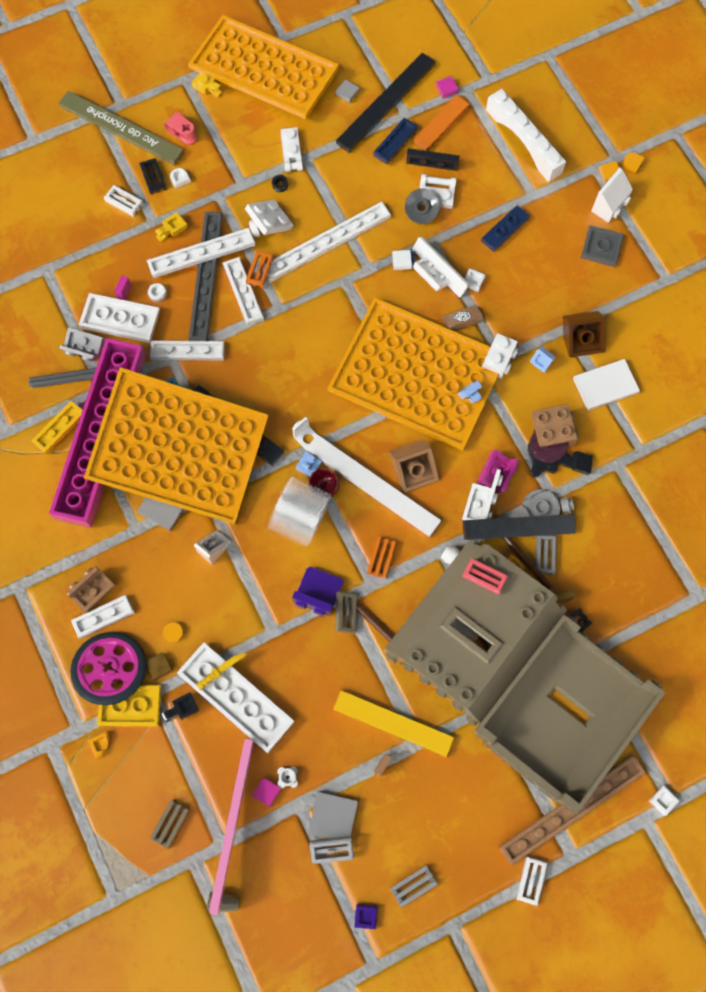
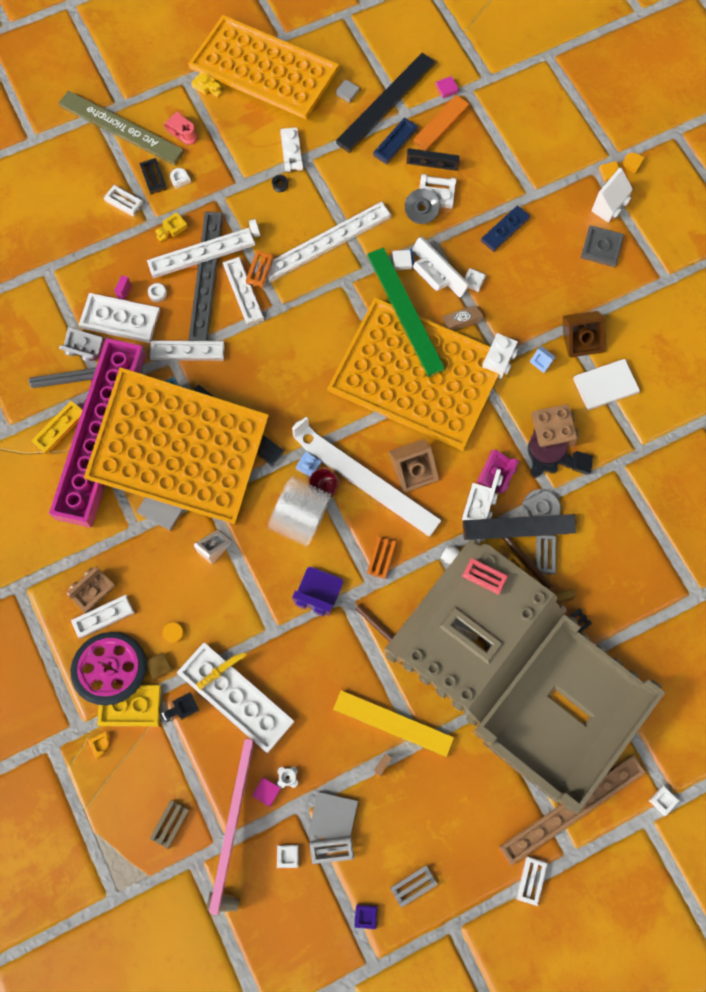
white plate [245,200,293,235] -> none
dark tan tile [335,592,357,634] -> none
light blue tile [458,380,482,403] -> none
white arch [486,89,566,182] -> none
light grey plate [560,496,574,514] -> none
none -> white tile [277,845,299,868]
none -> green tile [367,247,445,378]

